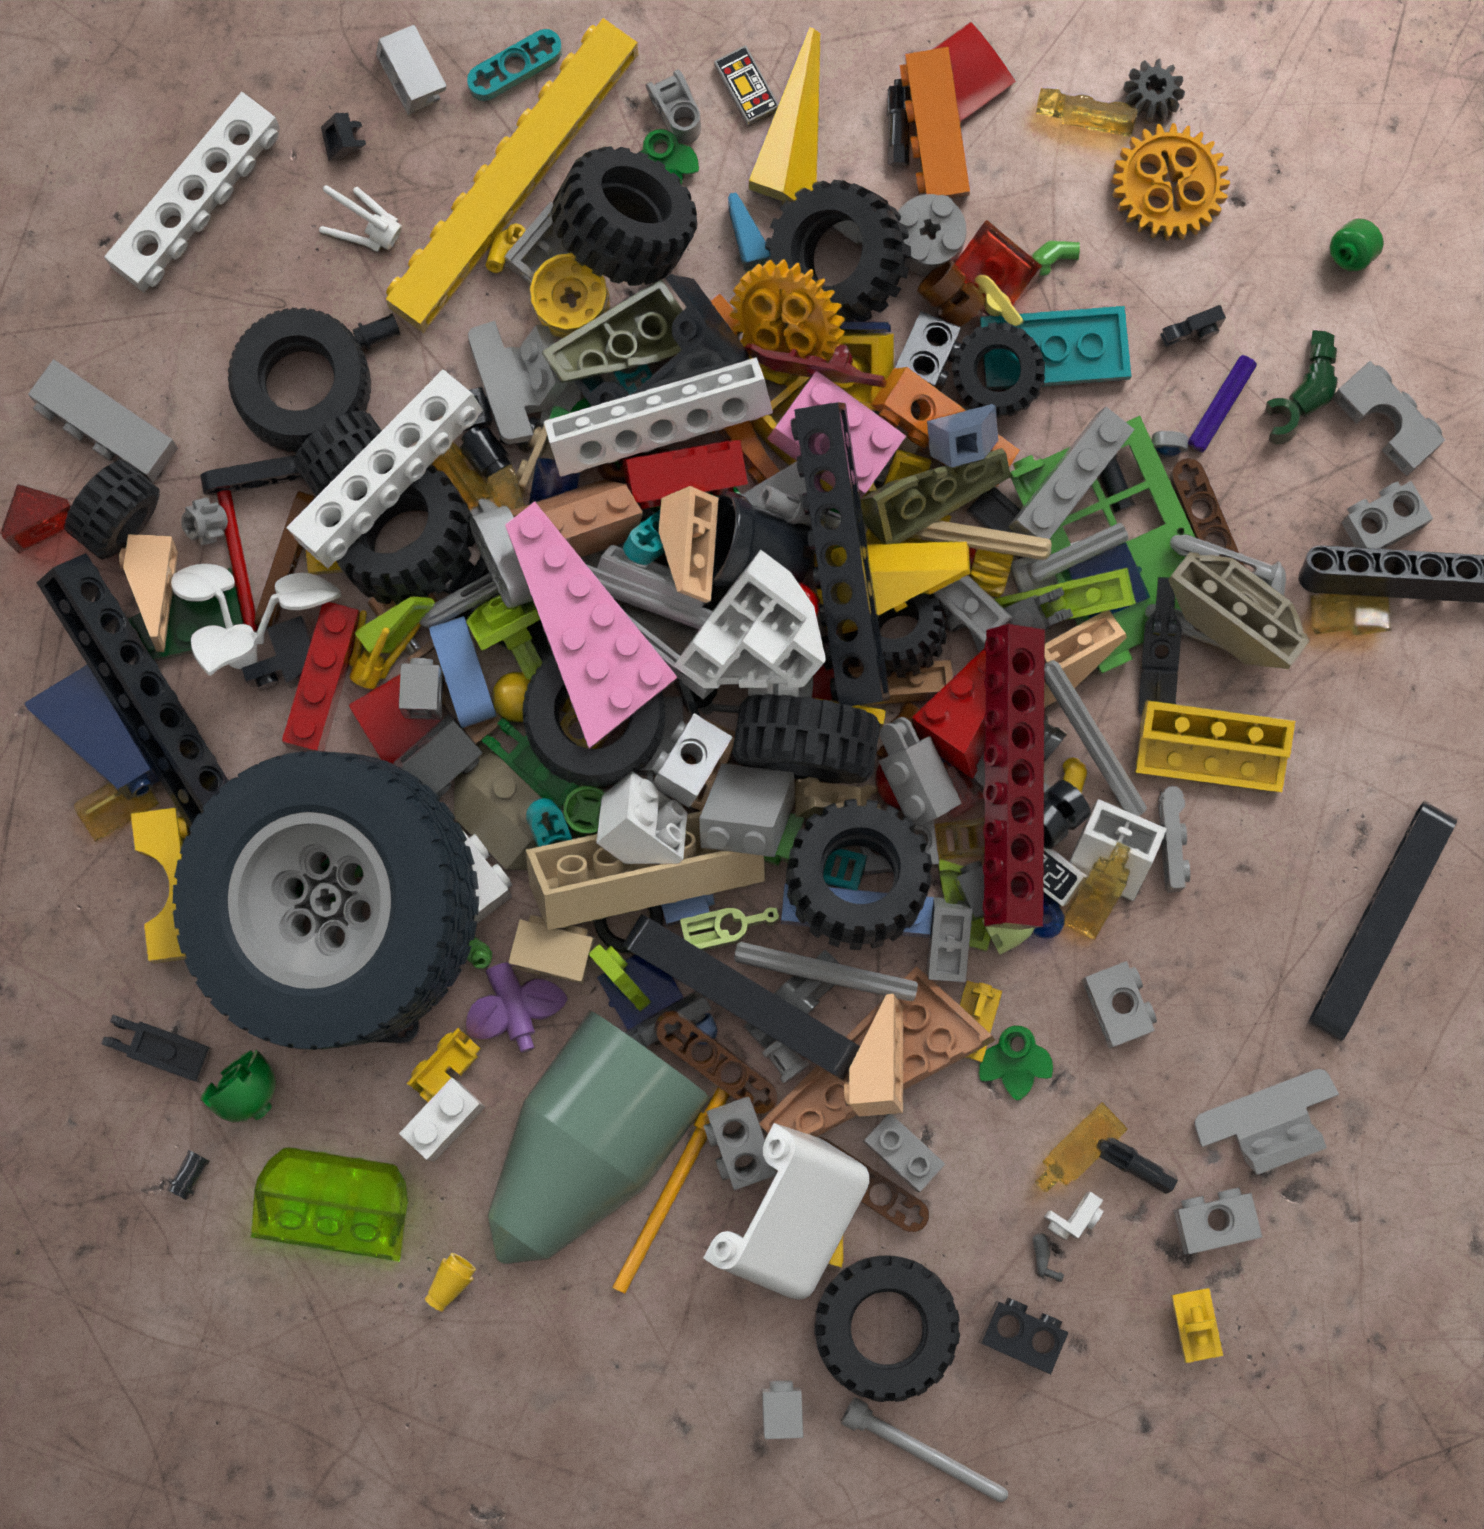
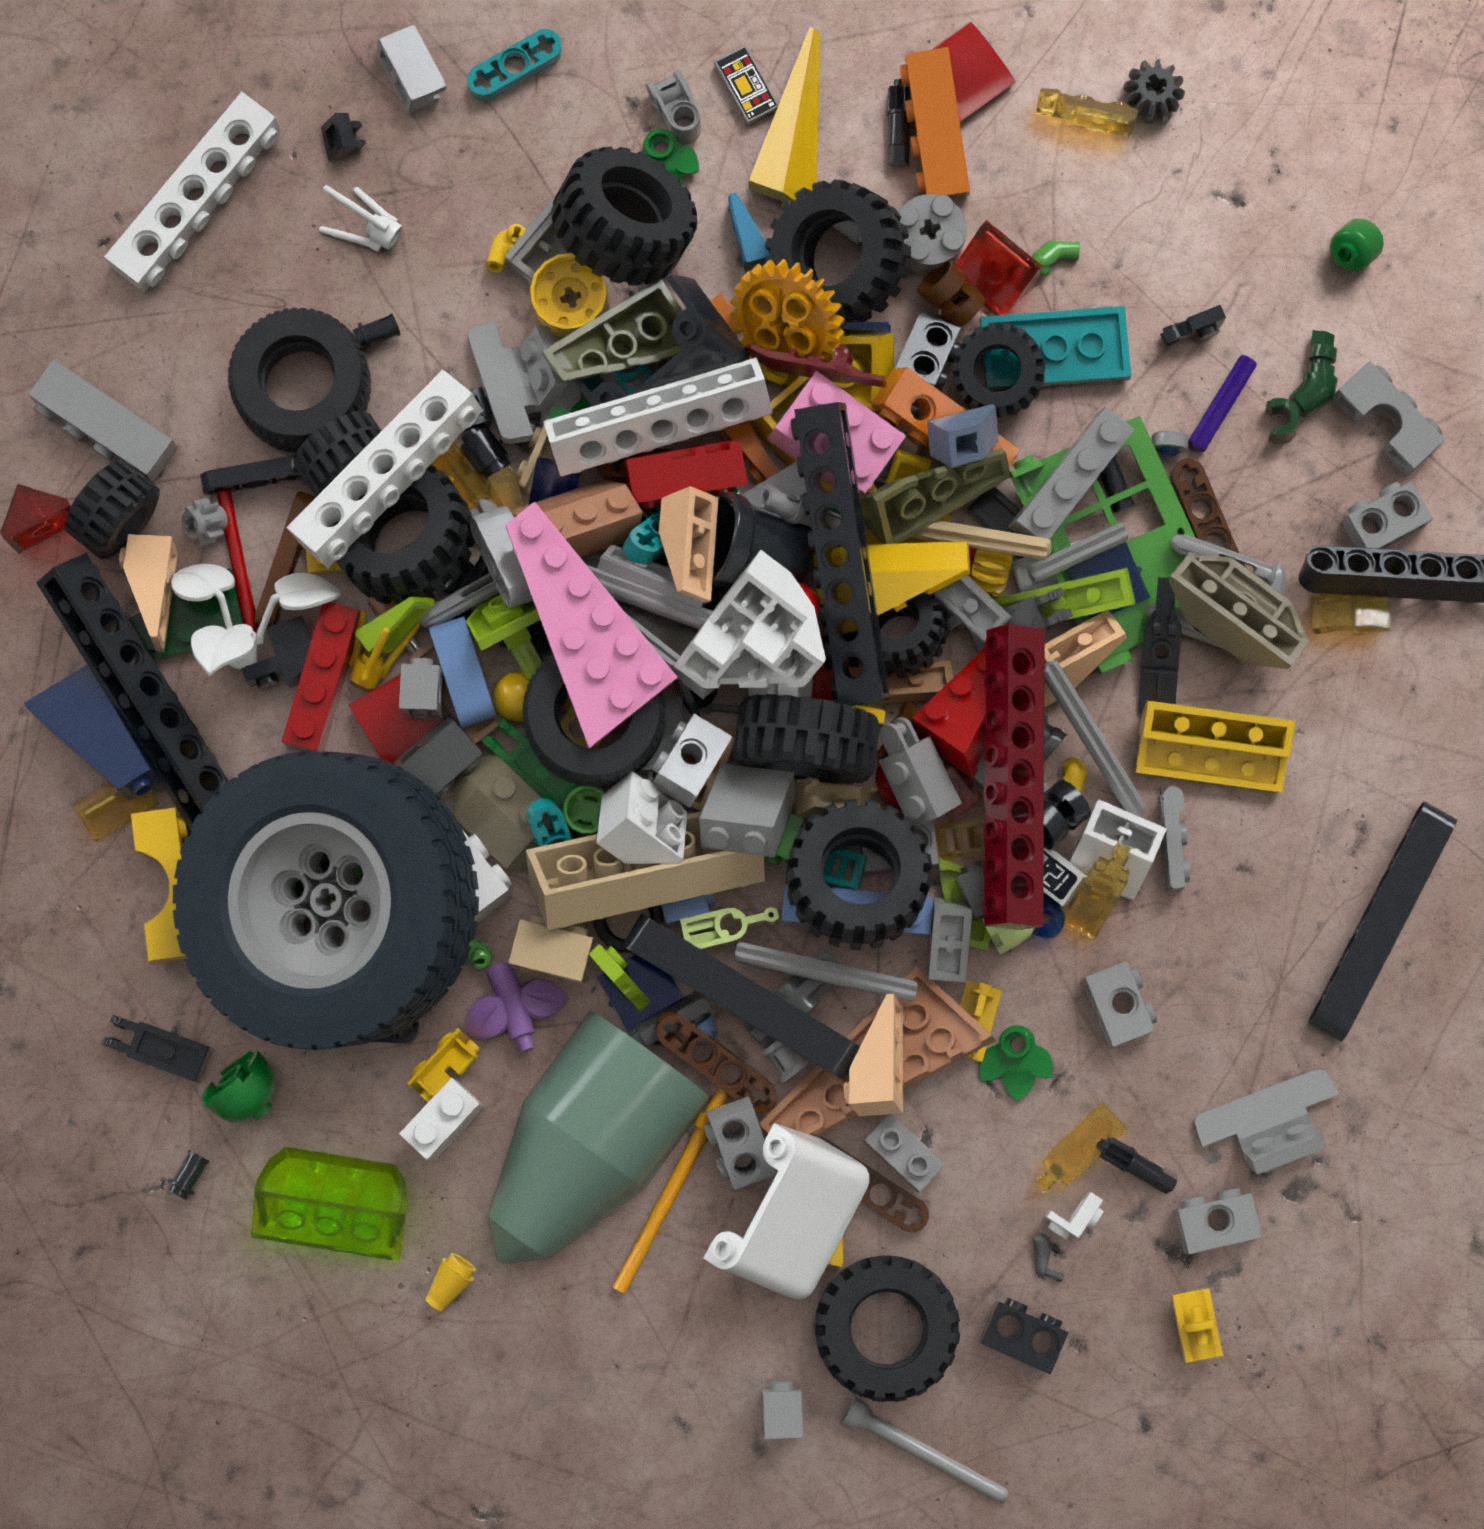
yellow brick [386,18,639,333] -> none
light yellow piece [975,275,1023,326] -> none
light orange gear [1111,123,1230,241] -> none

